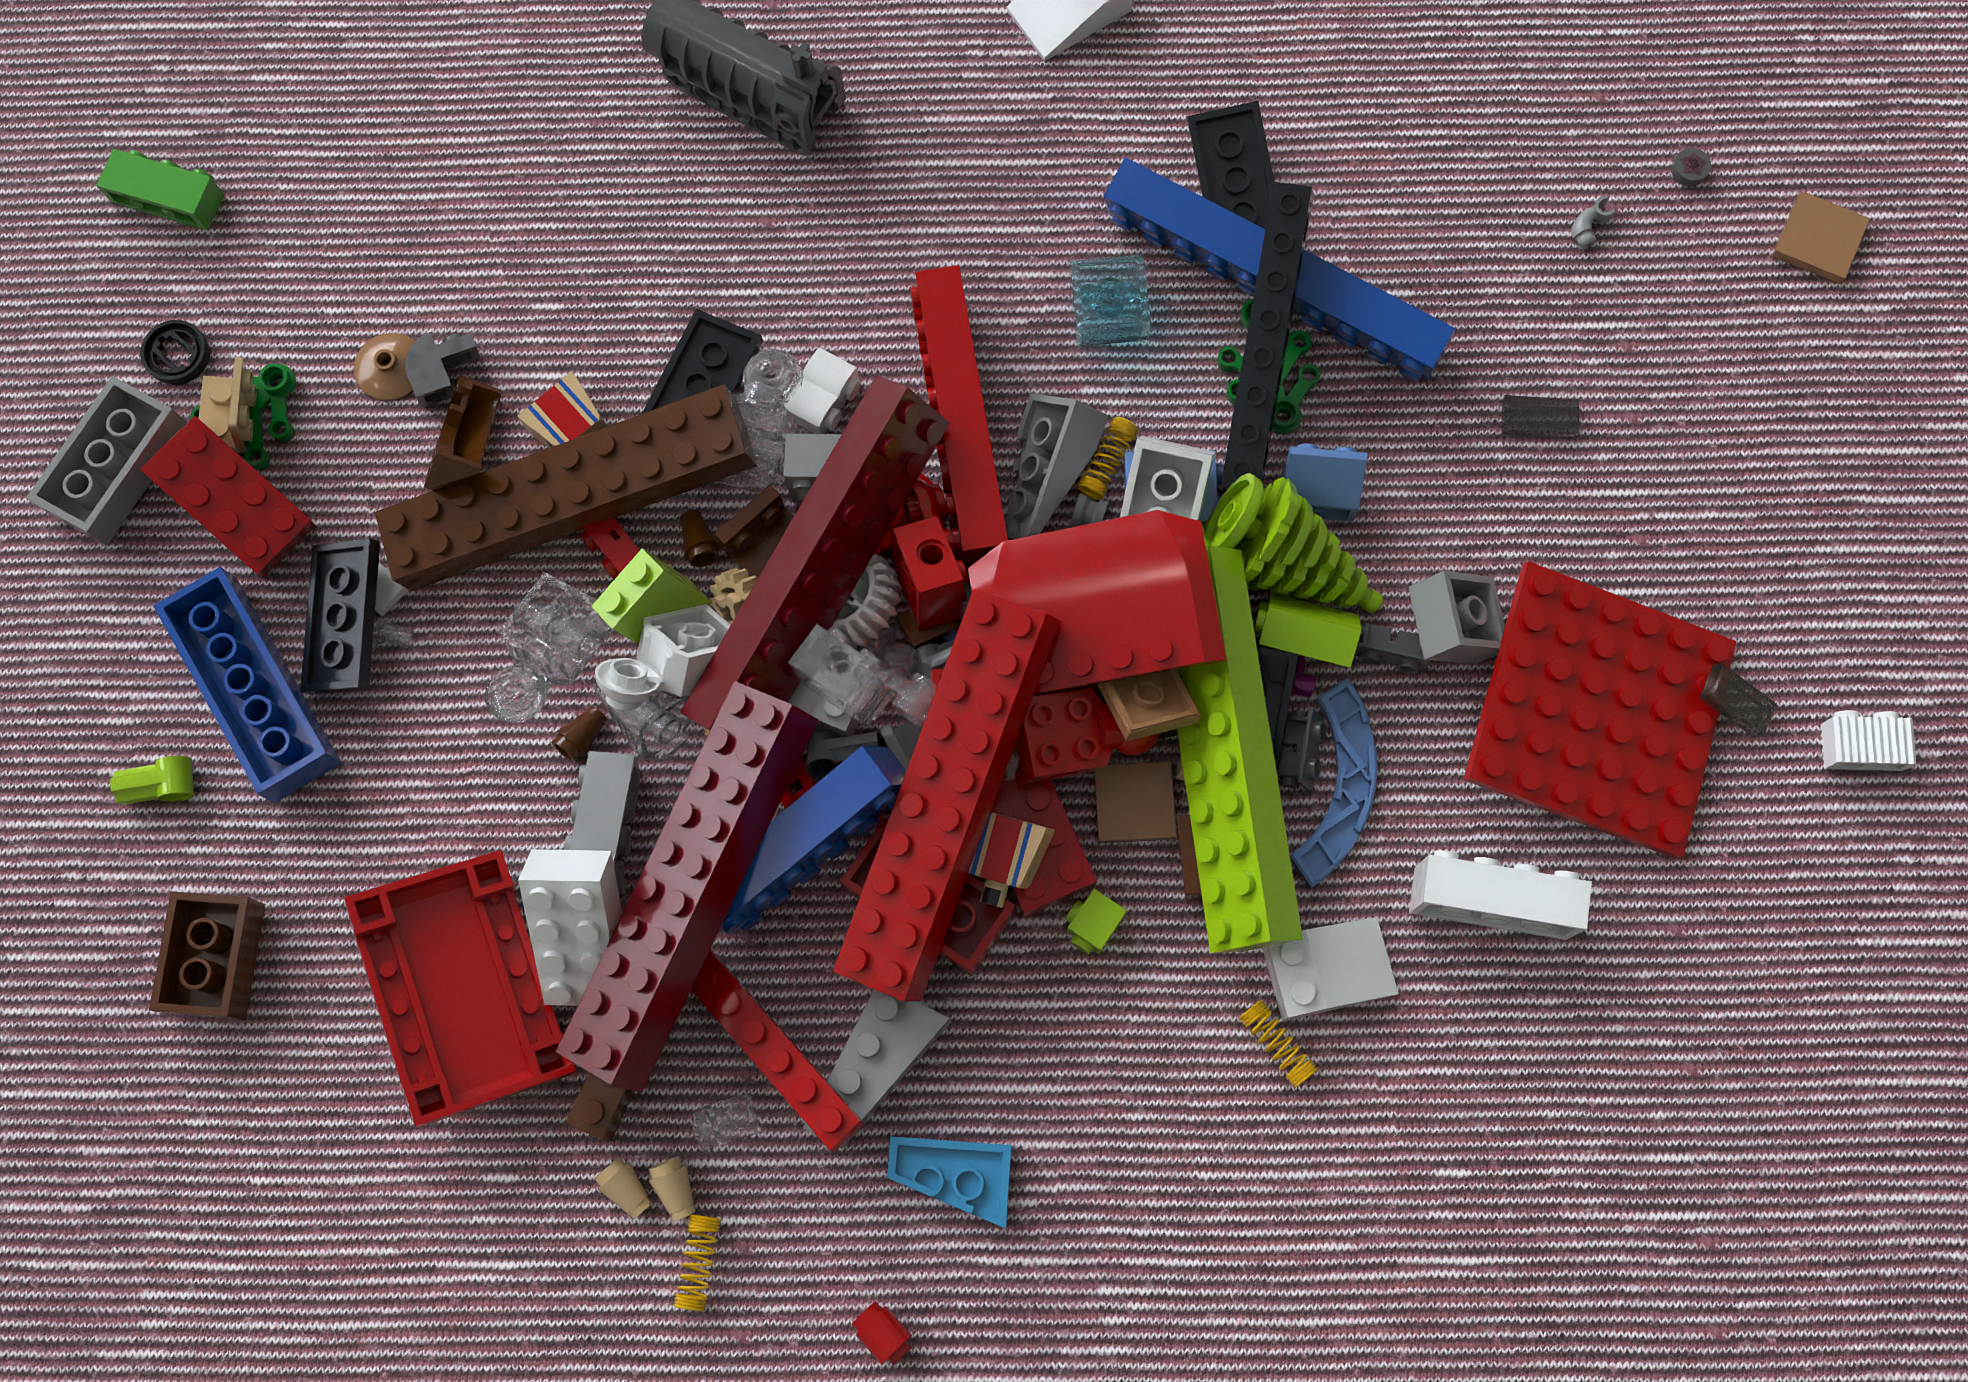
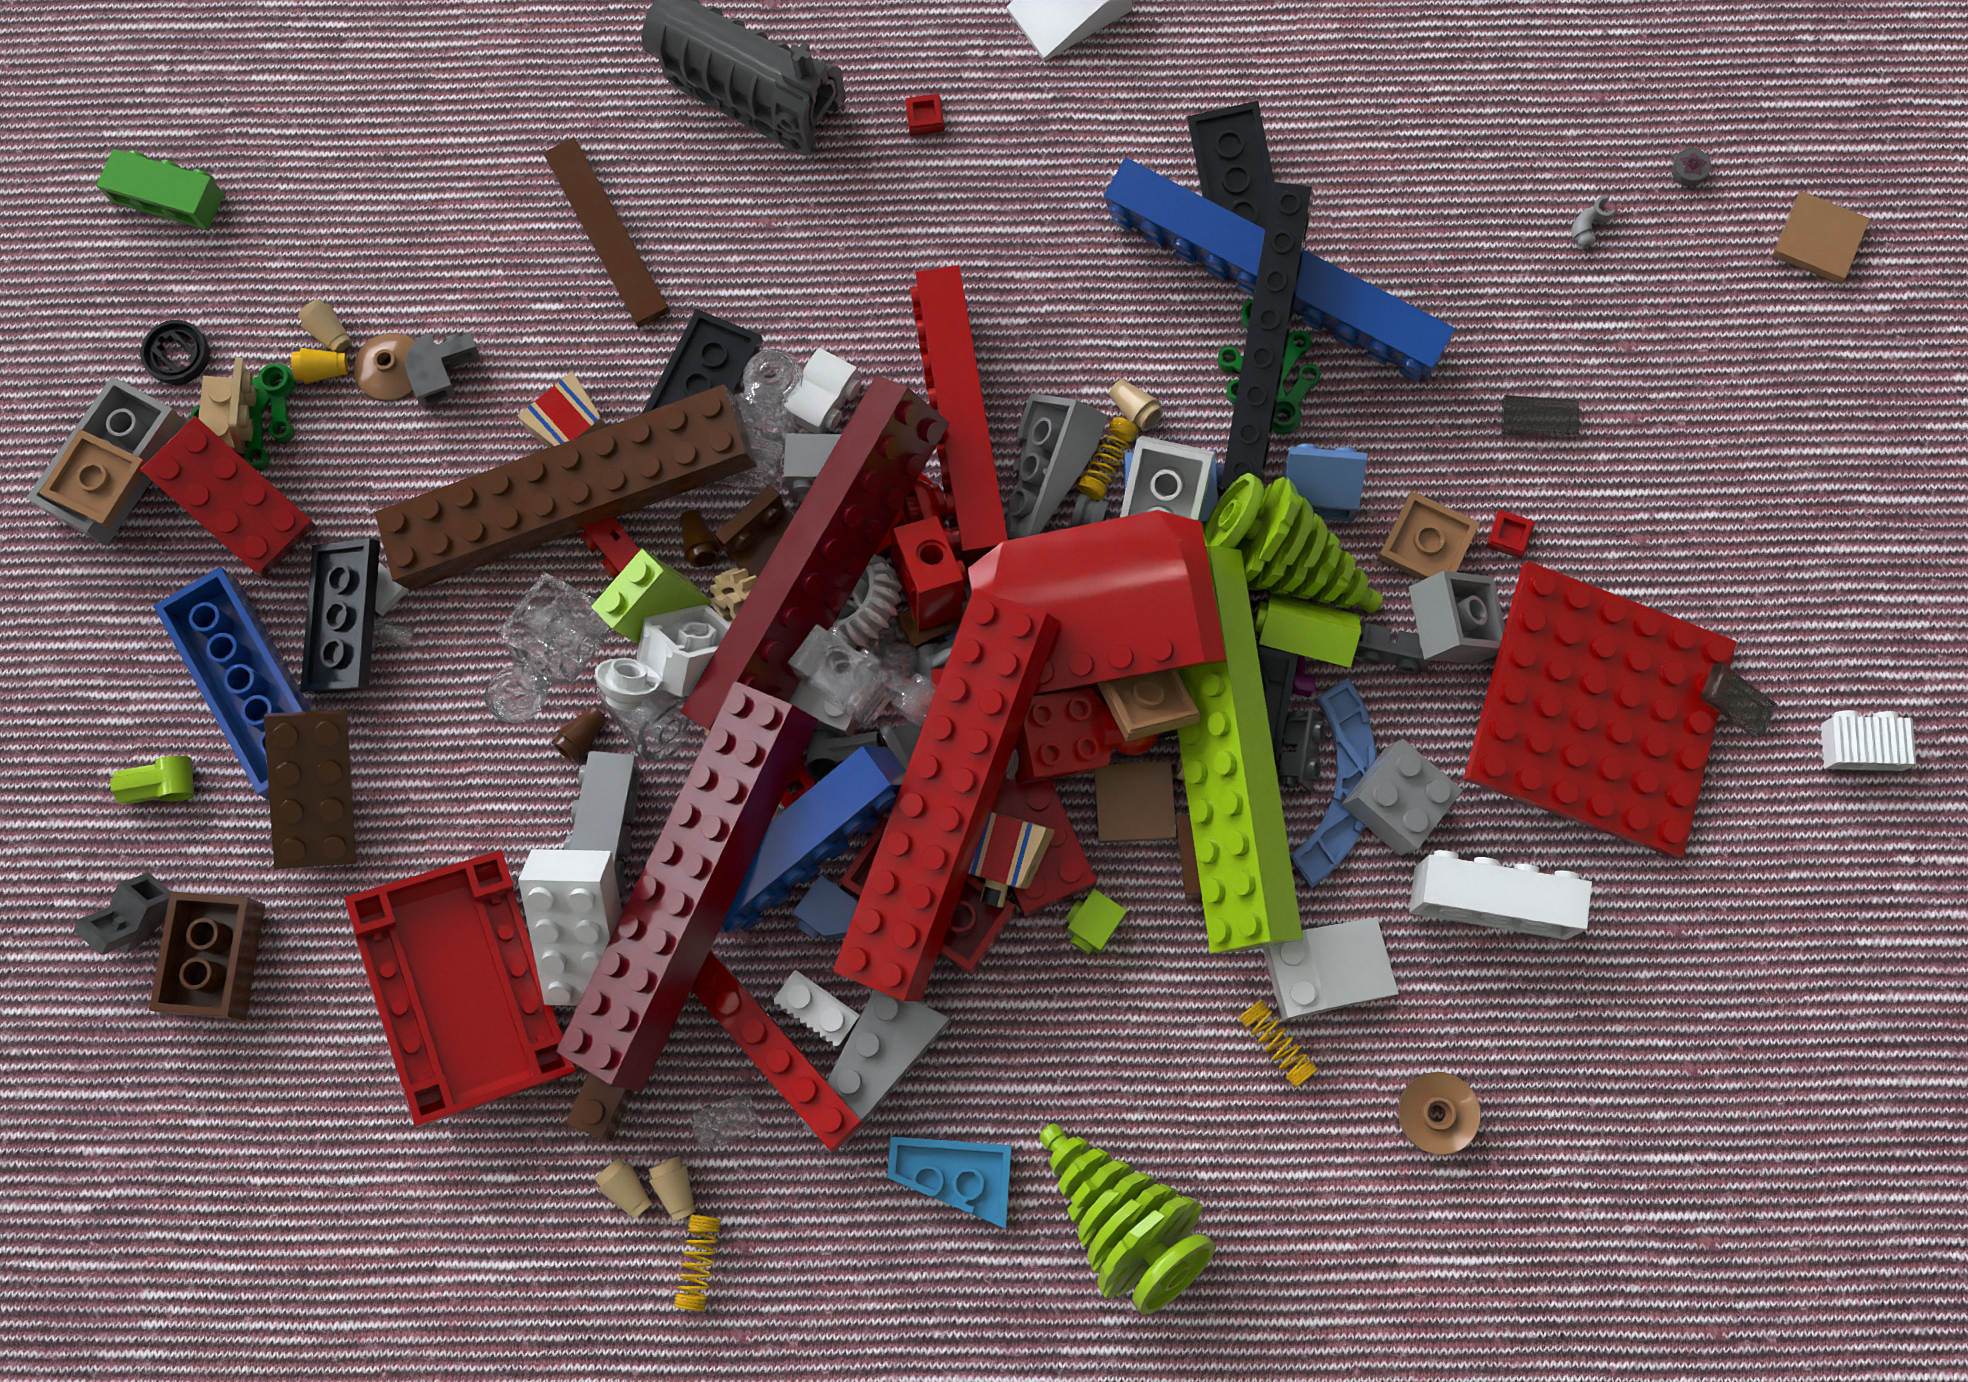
reddish brown windscreen [424,375,502,491] -> none
red brick [851,1301,912,1366] -> none
clear light blue brick [1069,254,1151,347] -> none
none -> medium nougat plate [39,429,147,528]
none -> flat silver brick [73,872,170,955]
none -> reddish brown plate [264,710,357,869]
none -> yellow cone [291,348,348,384]
none -> tan cone [298,299,352,353]
none -> reddish brown tile [543,137,670,328]
none -> white brick [774,970,860,1050]
none -> medium blue slope [792,875,858,941]
none -> red tile [905,94,945,136]
none -> lime plant [1039,1124,1216,1315]
none -> tan cone [1109,379,1163,431]
none -> light grey brick [1341,739,1463,856]
none -> medium nougat plate [1377,491,1480,580]
none -> medium nougat dish [1398,1072,1481,1155]
none -> red tile [1485,509,1535,559]

